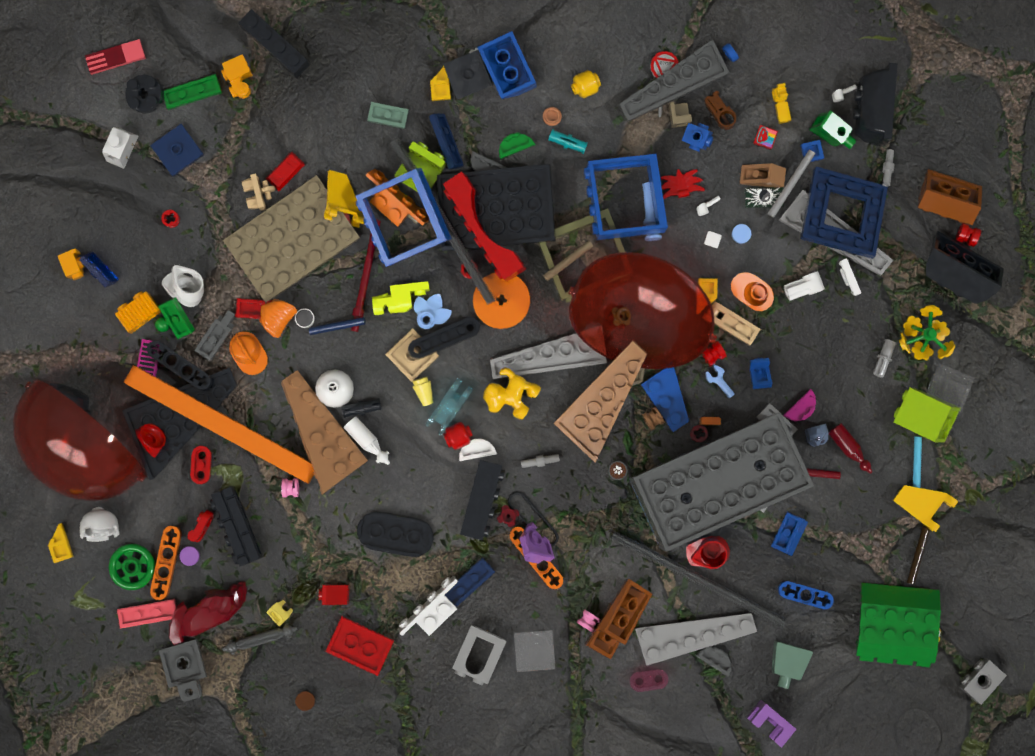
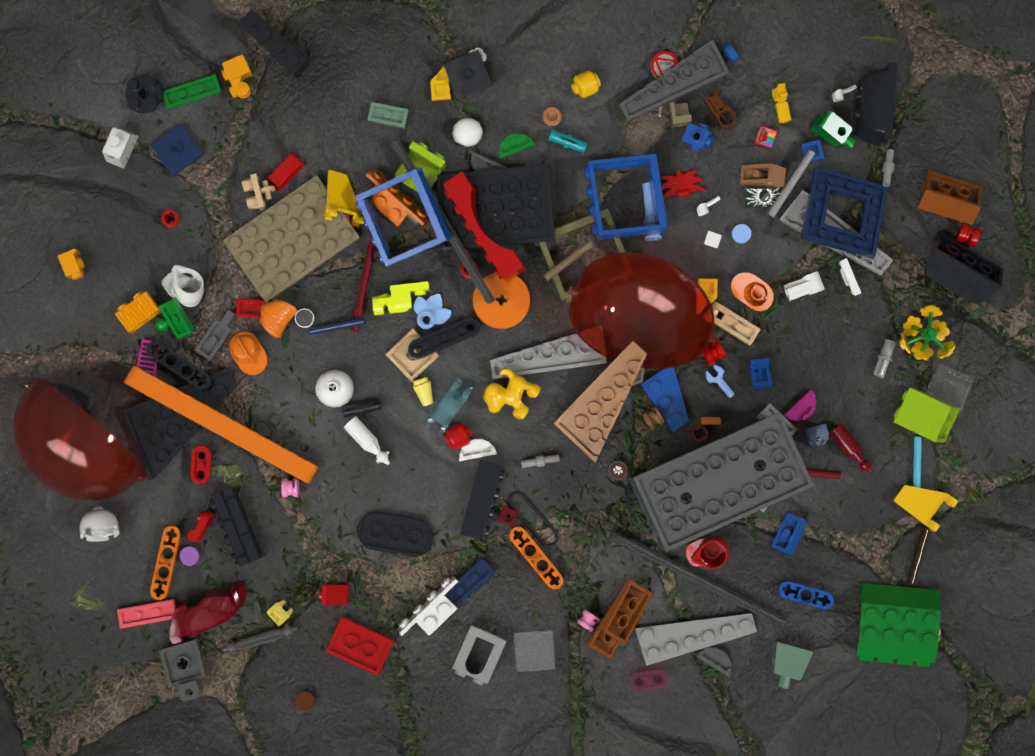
yellow tile [48,523,74,563] -> none
clear blue plate [79,252,119,288] -> none
tile [85,39,146,75] -> none
green plate [109,544,155,590] -> none
red piece [135,424,166,458] -> none
medium nougat wing [281,370,368,495] -> none
dark blue tile [429,113,464,169] -> none
blue slope [477,31,537,99] -> none
medium lavender plate [519,522,555,564] -> none
reddish brown plate [611,307,631,326] -> none
medium lavender panel [746,700,796,748] -> none
light grey brick [959,658,1007,705] -> none
none -> white hair [452,118,483,147]

